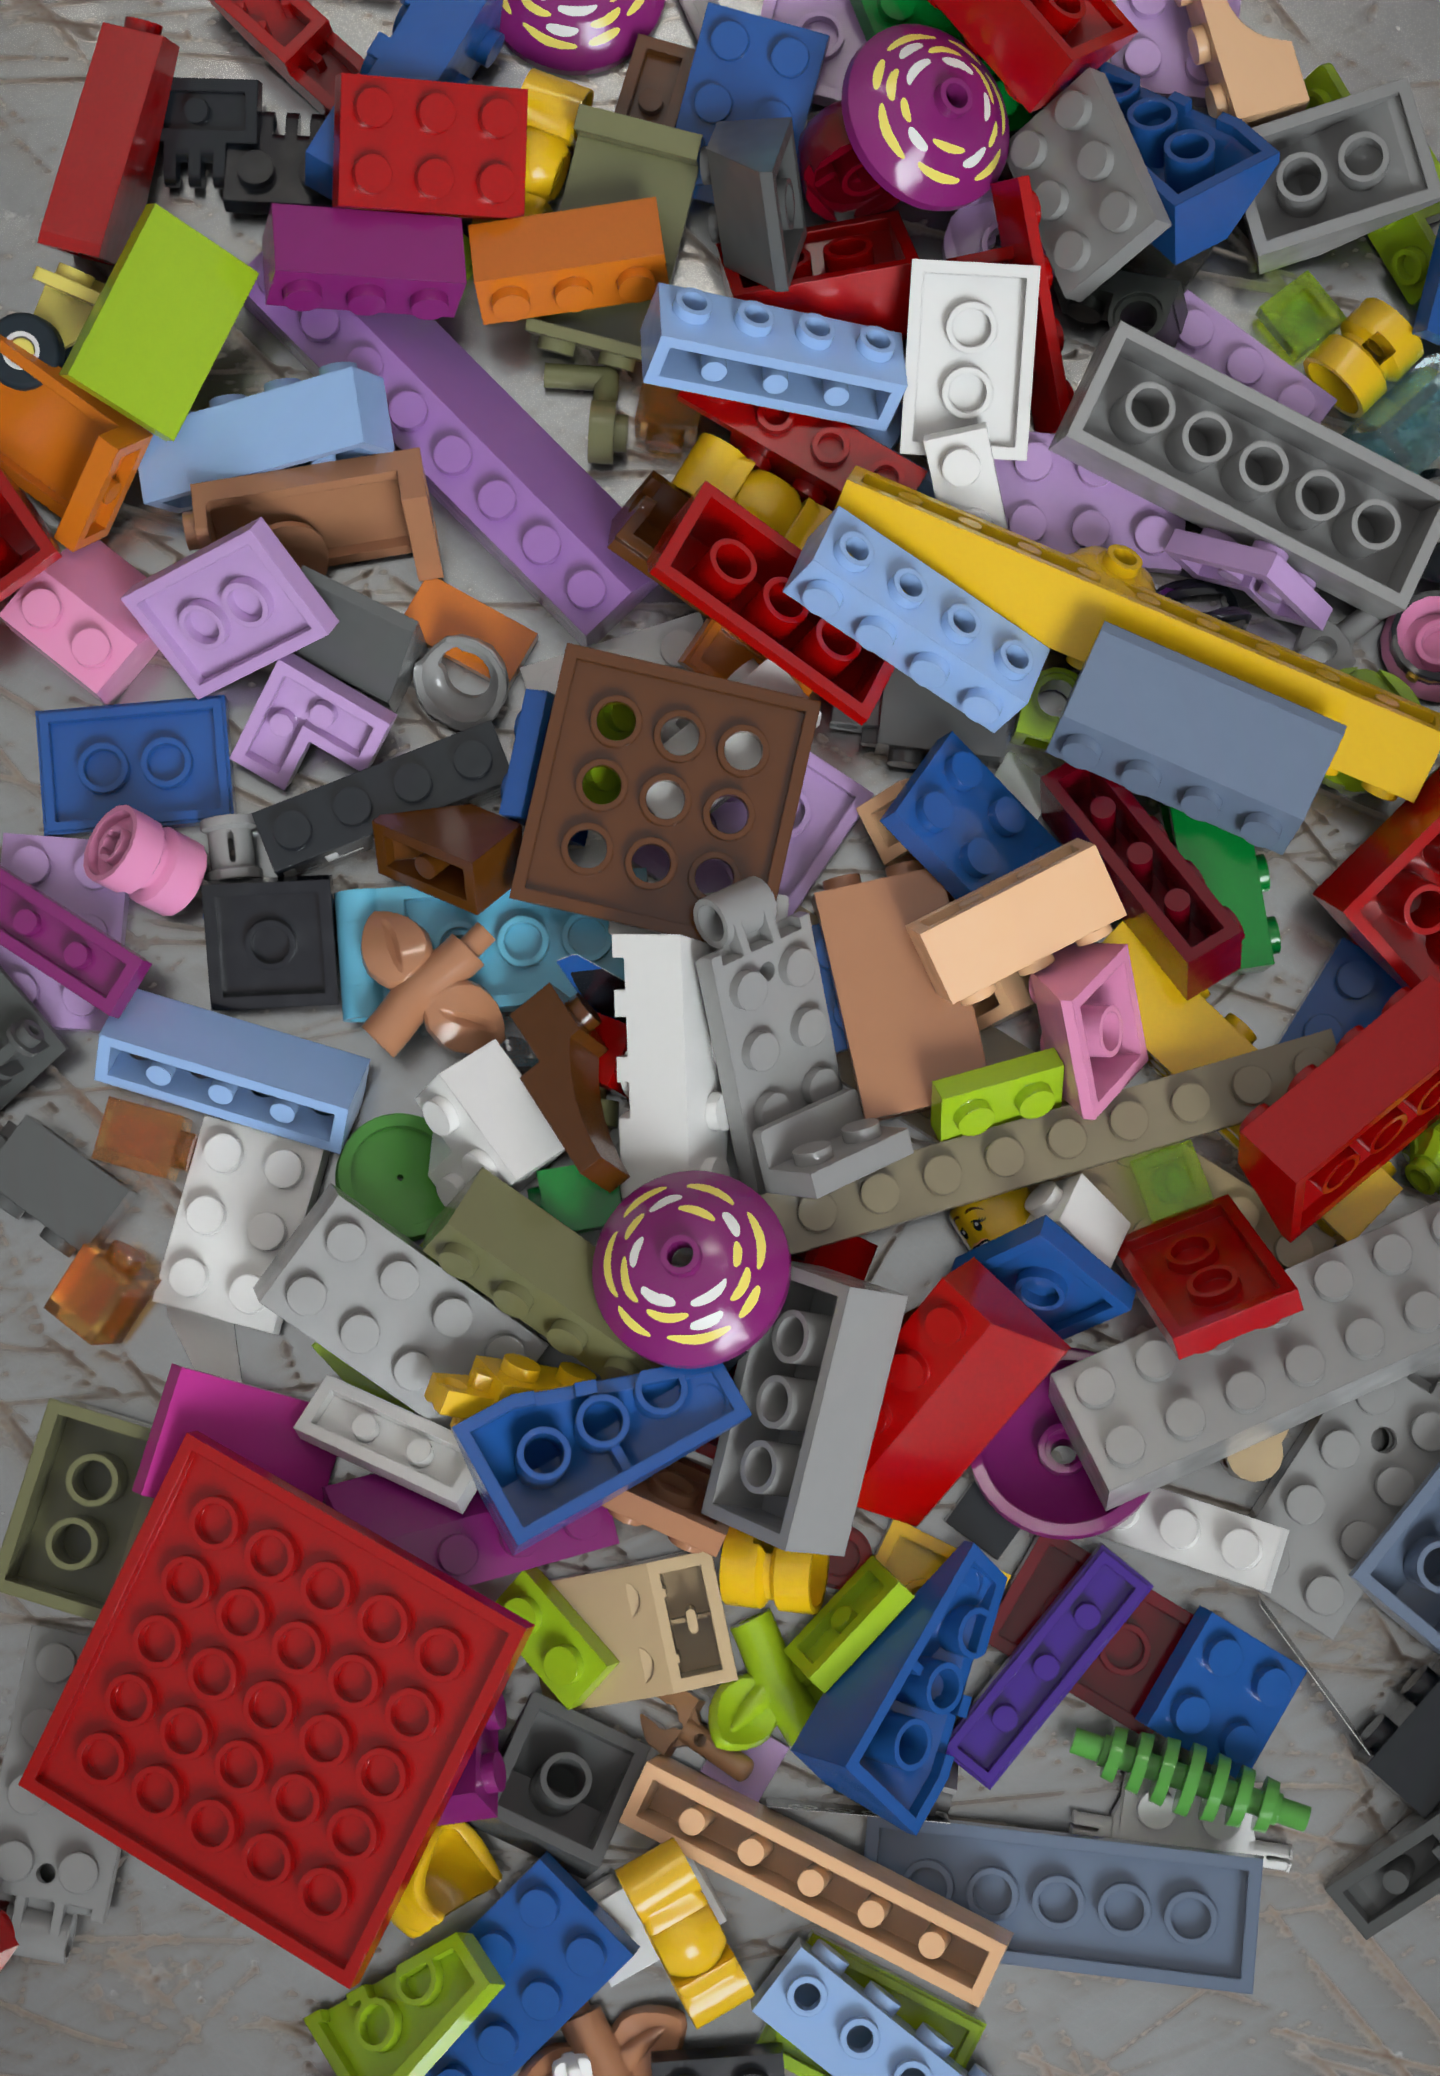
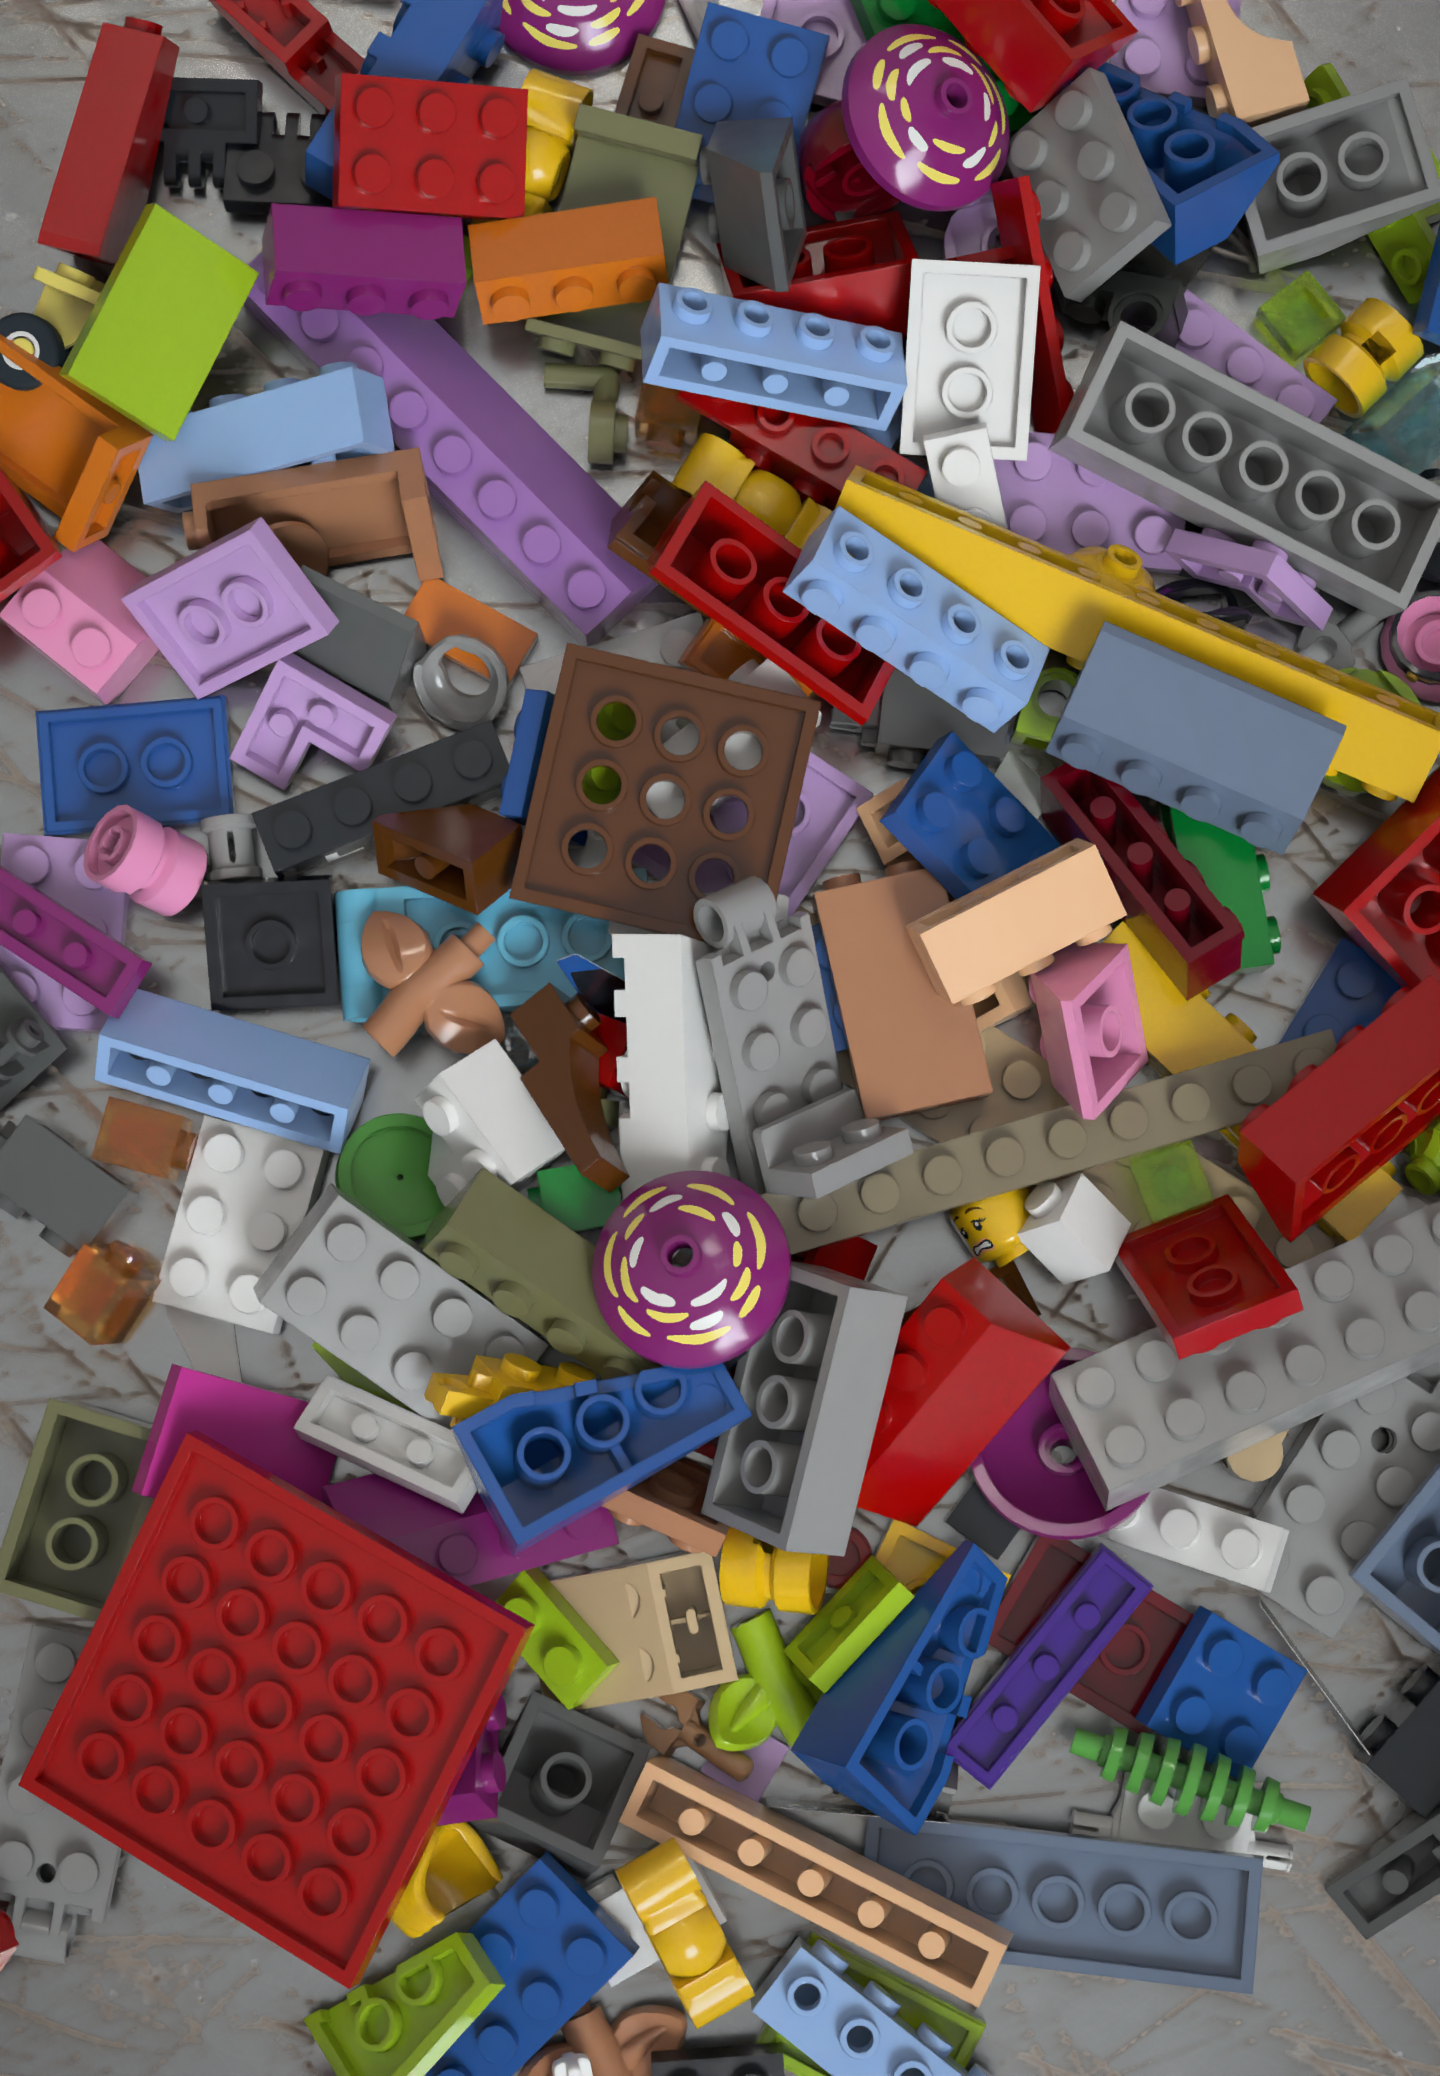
lime plate [931,1047,1064,1142] -> none
blue plate [951,1215,1136,1340] -> none

